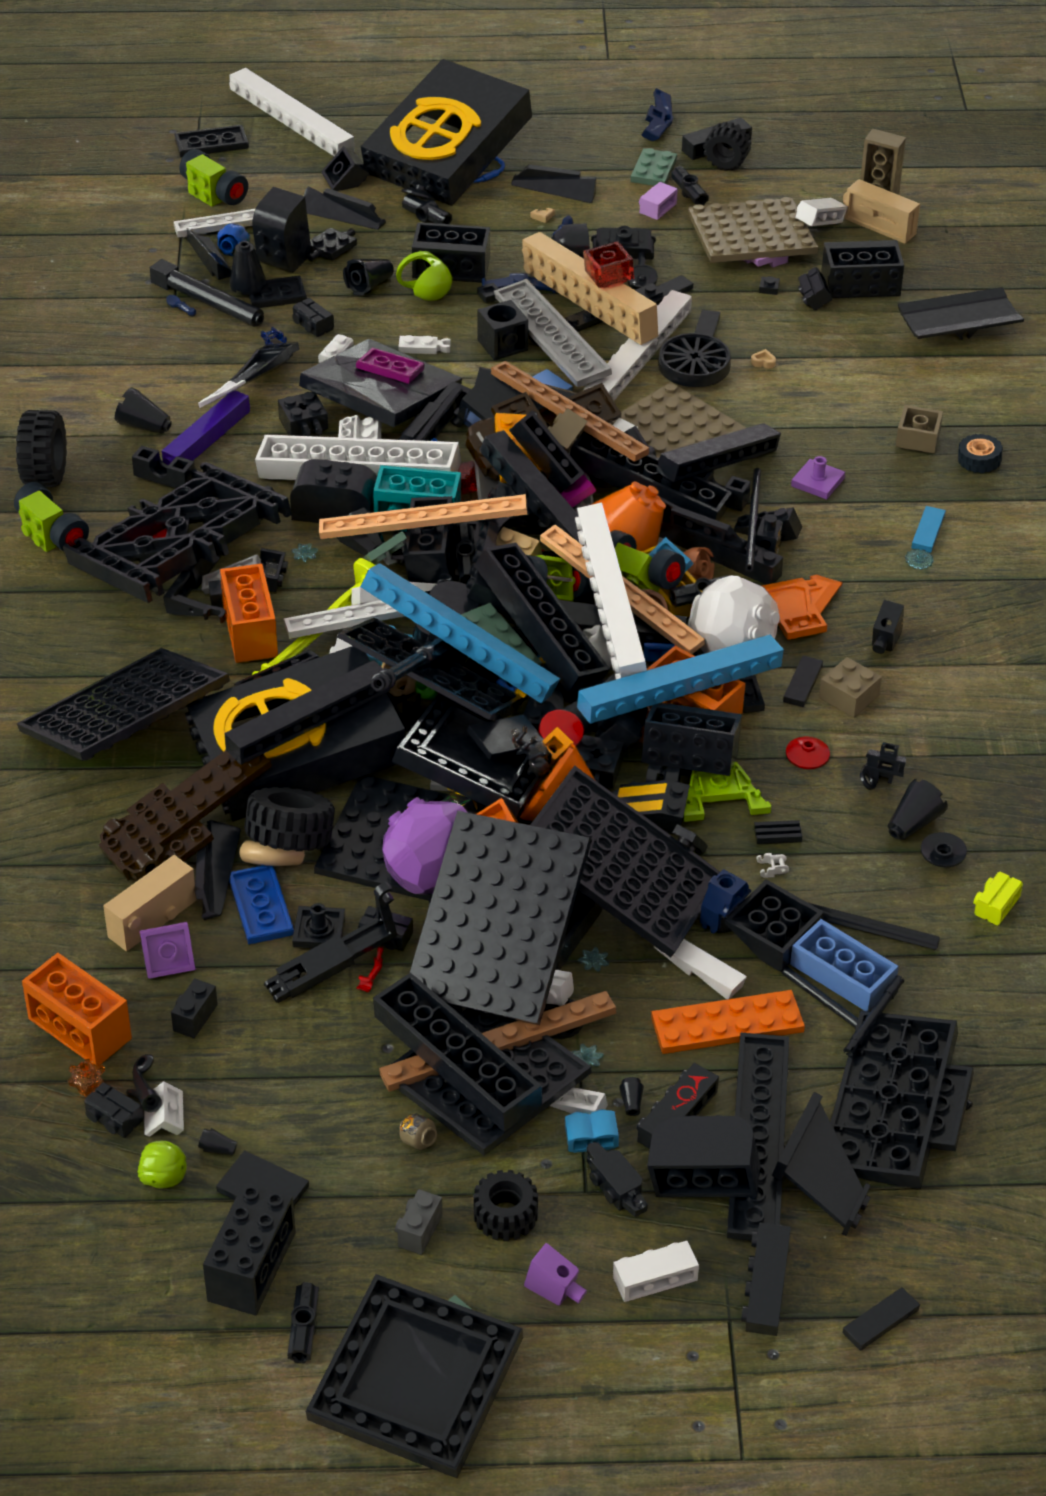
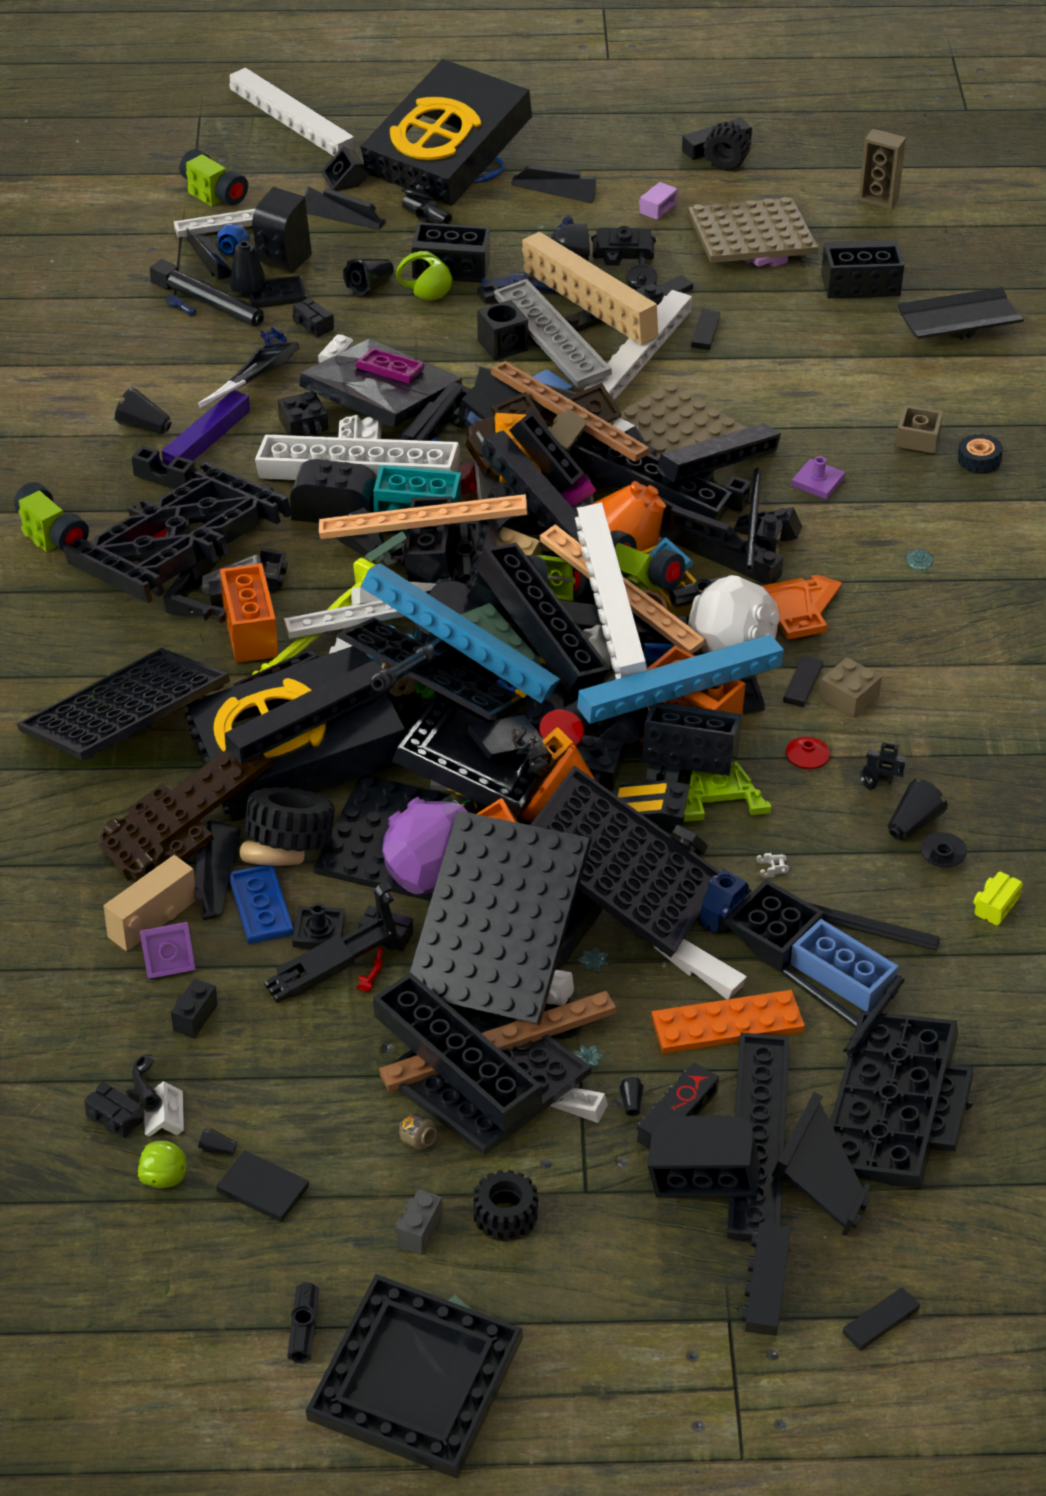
black tyre [16,410,67,487] -> none
orange brick [22,953,132,1068] -> none
clear orange rock [67,1059,105,1097] -> none
black tile [174,125,249,157] -> none
black brick [203,1182,296,1316] -> none
clear light blue plant [291,543,318,562] -> none
black plate [307,228,357,262] -> none
white plate [399,335,451,354] -> none
medium lavender torso [524,1243,587,1305] -> none
tan tile [530,208,555,223] -> none
dark azure brick [565,1109,619,1153] -> none
clear red brick [583,241,634,288] -> none
black hinge [586,1142,648,1217] -> none
white brick [613,1241,699,1302] -> none
sand green plate [630,148,677,186] -> none
dark blue plate [642,88,673,141] -> none
black piece [658,333,731,387] -> none
black piece [671,166,709,206] -> none
nougat cylinder [684,547,715,581] -> none
tan tile [751,349,776,369] -> none
black tile [754,820,803,844] -> none
black plate [759,276,780,295] -> none
white brick [795,198,848,226] -> none
black brick [798,267,832,310] -> none
tan piece [843,179,920,244] -> none
black torso [872,600,904,654] -> none
dark azure tile [911,506,946,553] -> none

